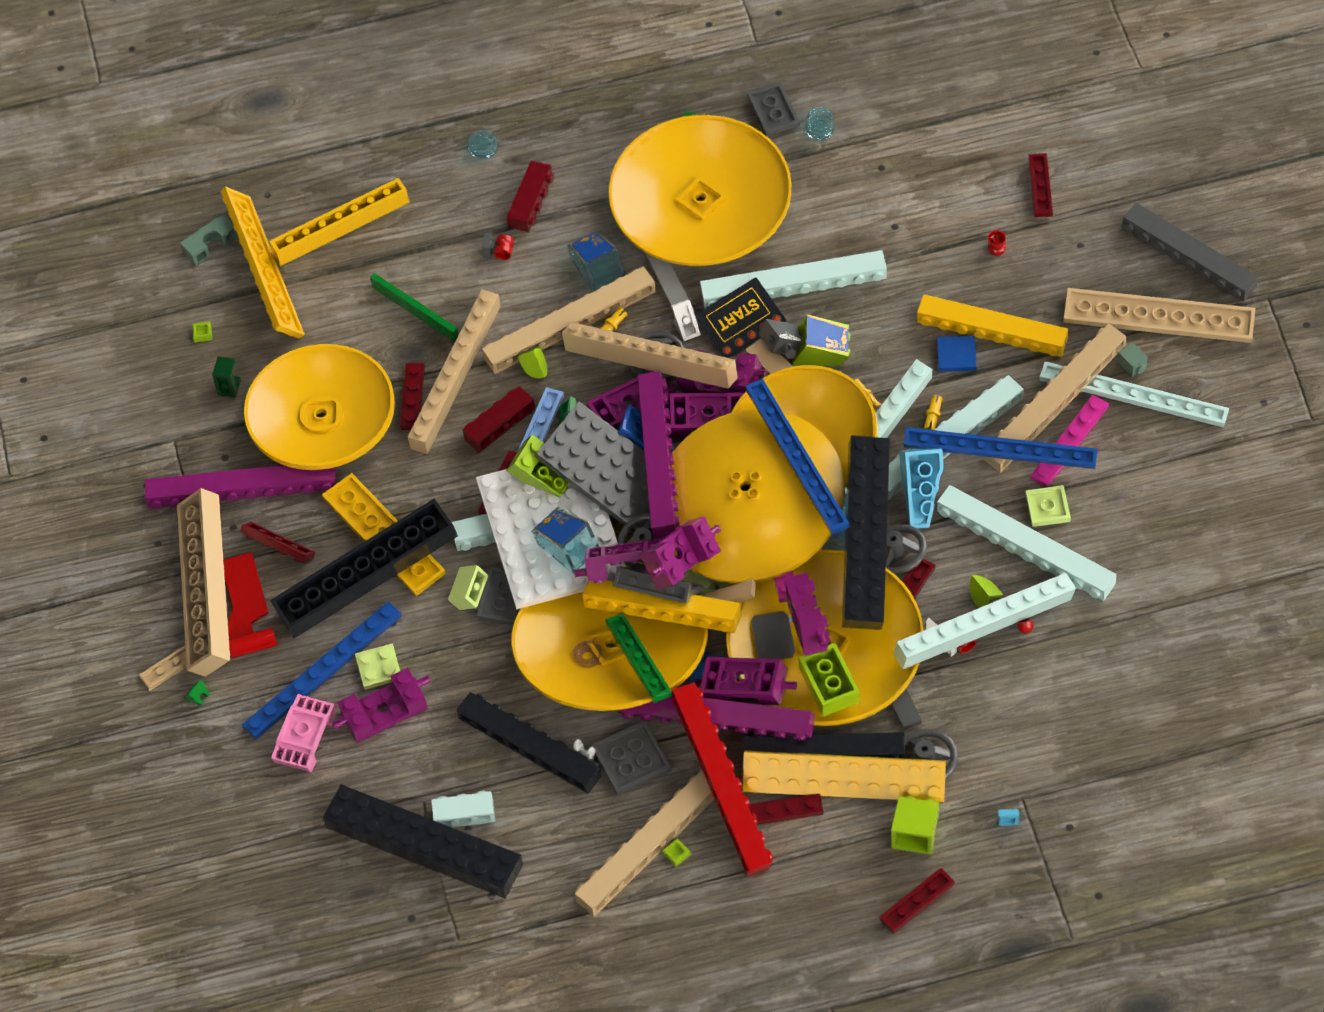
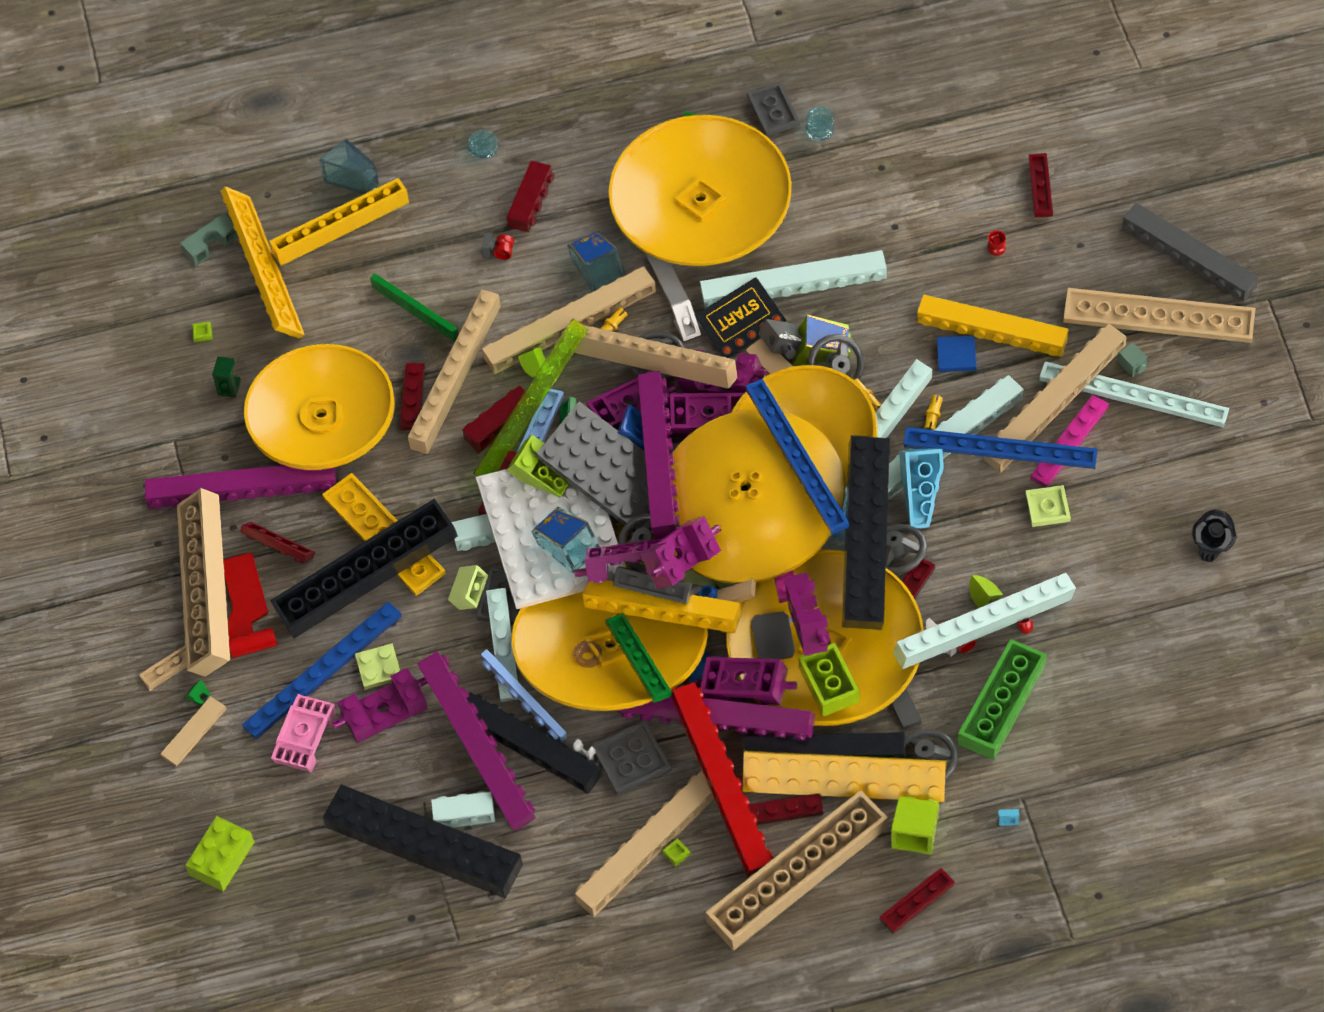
light aqua brick [937,485,1117,601] -> none
none -> tan tile [160,696,226,767]
none -> lime brick [185,816,255,892]
none -> clear light blue slope [319,139,379,194]
none -> magenta brick [417,651,536,831]
none -> clear neon green plate [473,319,589,477]
none -> light blue plate [481,649,567,742]
none -> light aqua plate [486,588,518,702]
none -> blue plate [699,585,717,599]
none -> tan brick [706,790,888,951]
none -> dark grey piece [807,334,864,380]
none -> bright green brick [958,639,1047,760]
none -> black helmet [1192,509,1237,563]

